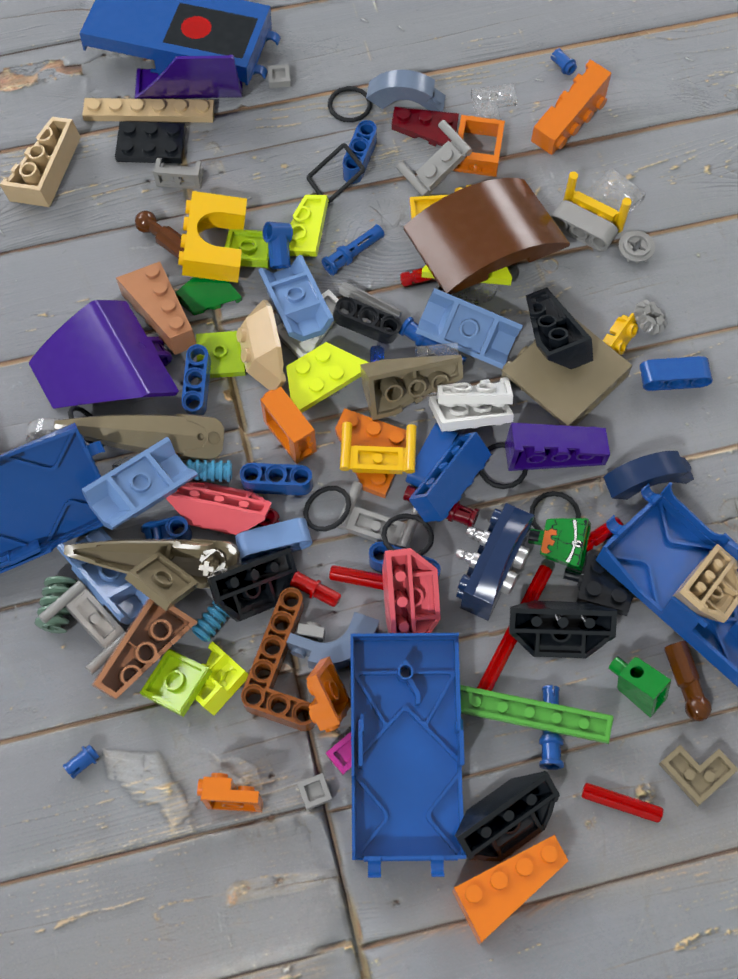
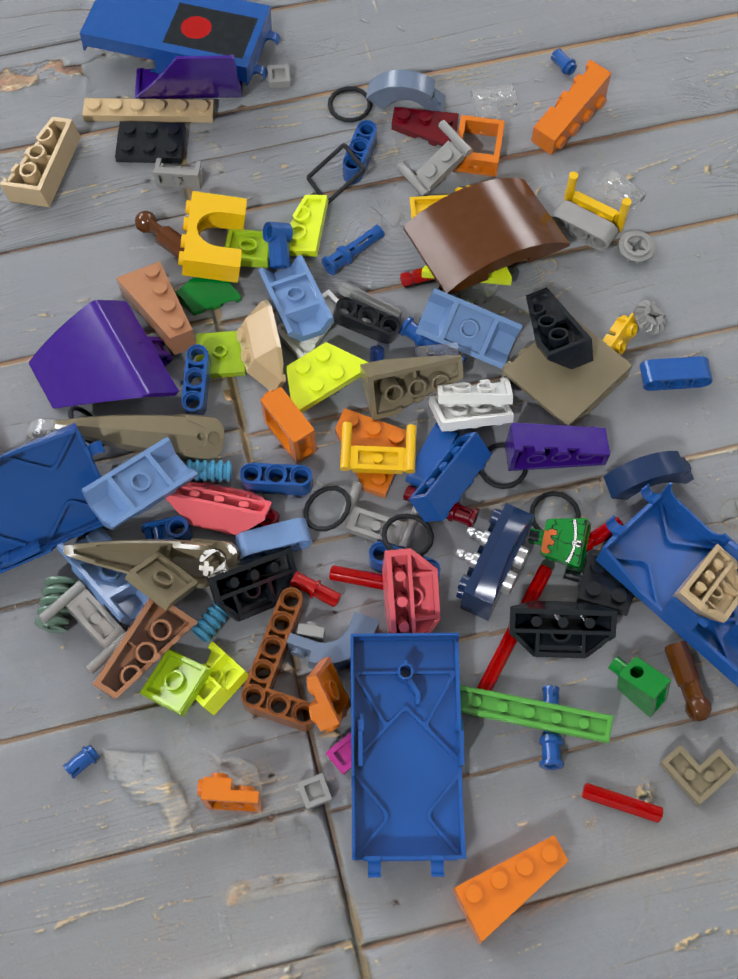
black wedge [455,771,560,862] -> none

